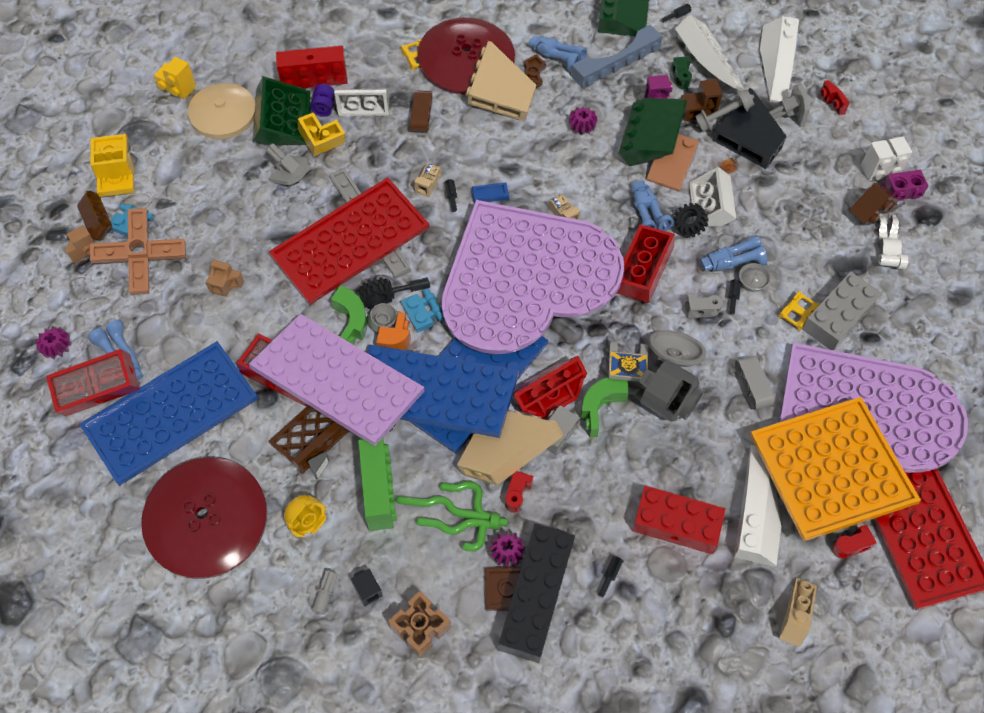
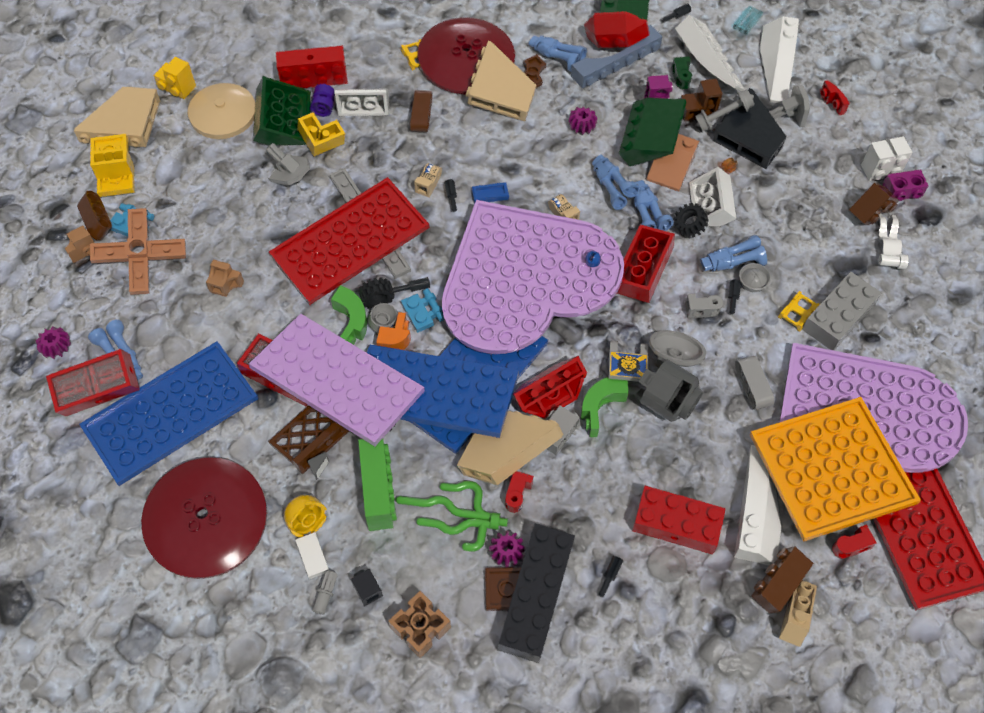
none -> tan slope [74,87,160,147]
none -> white tile [296,532,329,579]
none -> red wedge [584,12,650,48]
none -> blue hinge [586,250,601,267]
none -> medium blue piece [592,155,640,210]
none -> clear light blue tile [733,6,763,35]
none -> reddish brown brick [751,546,814,614]

